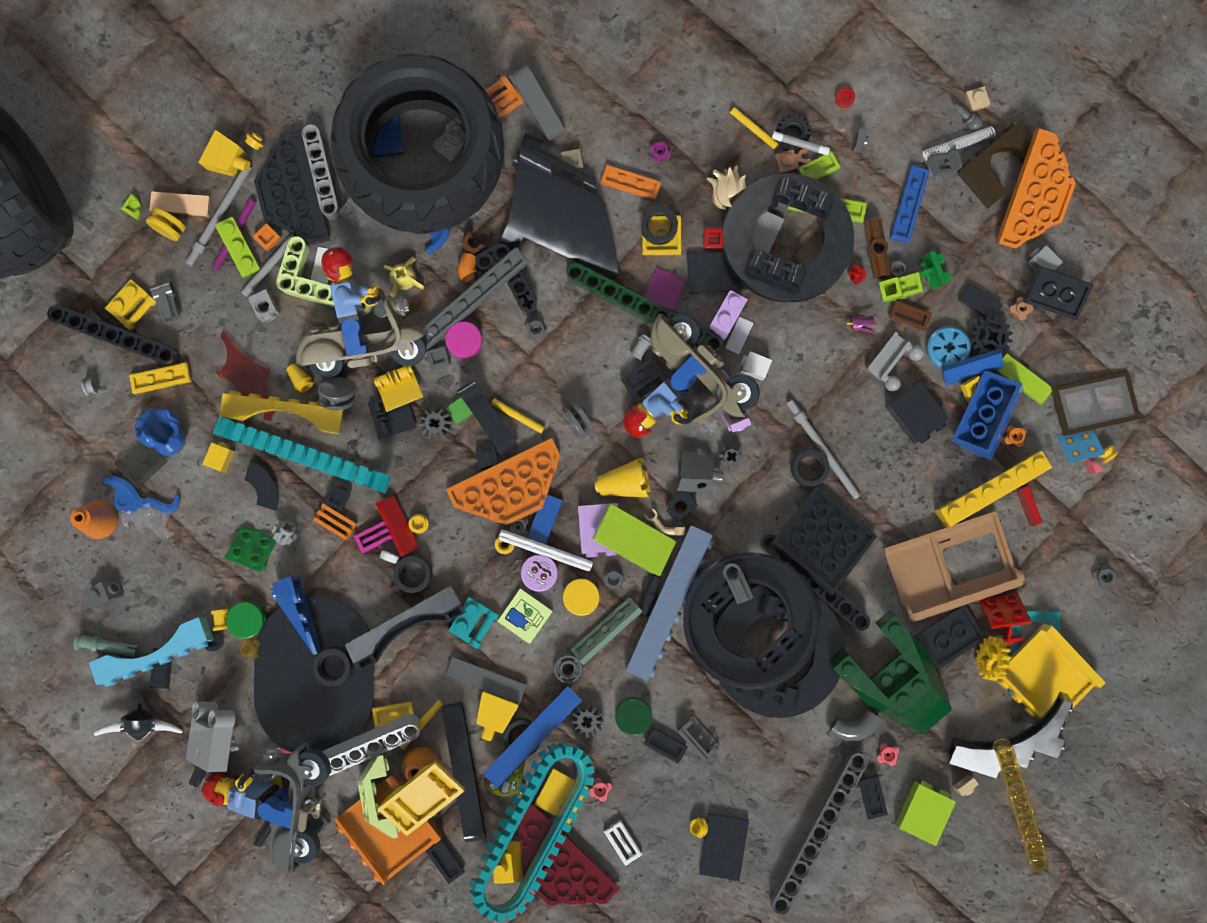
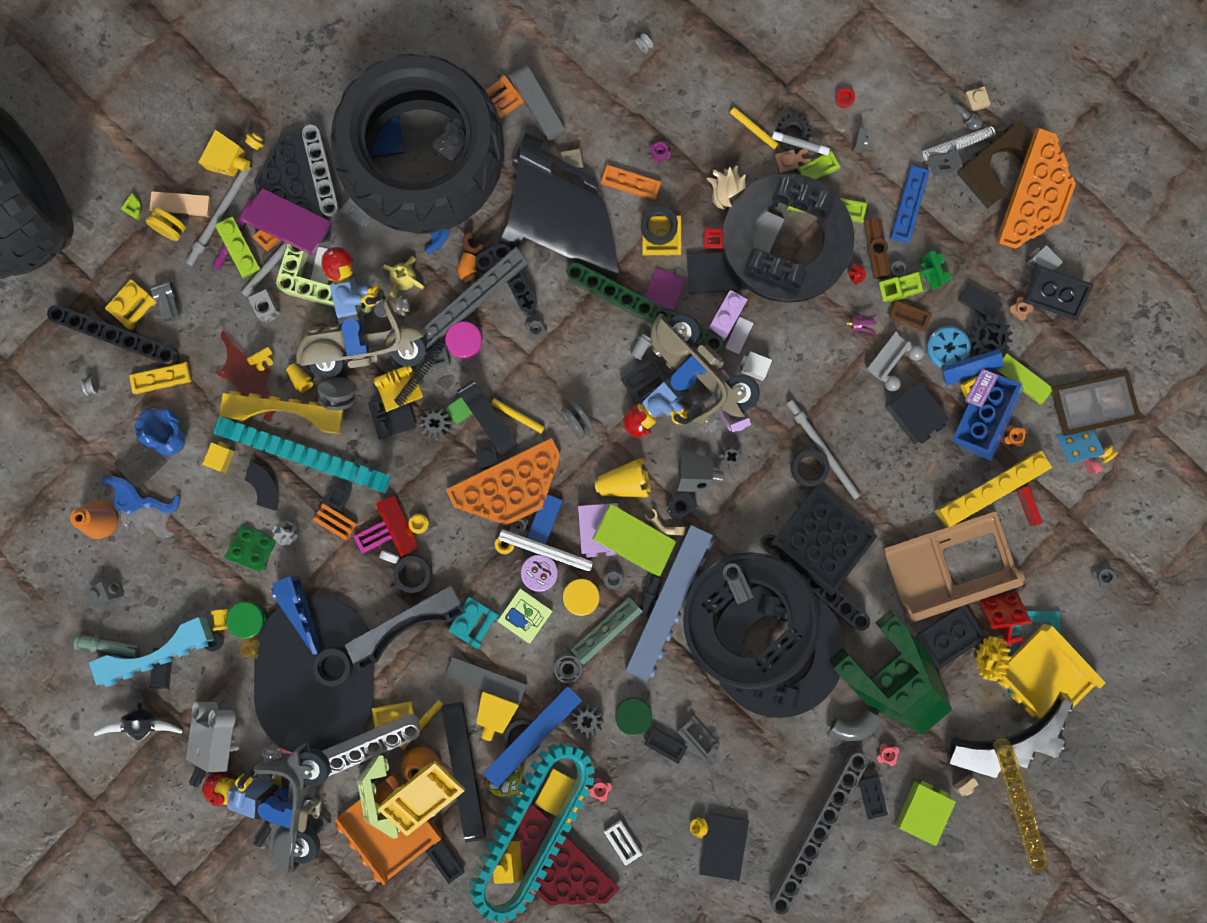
none -> magenta tile [242,188,332,255]
none -> yellow tile [247,347,273,371]
none -> black piece [394,339,447,407]
none -> light grey bush [635,33,654,53]
none -> medium lavender sticker [965,369,999,408]

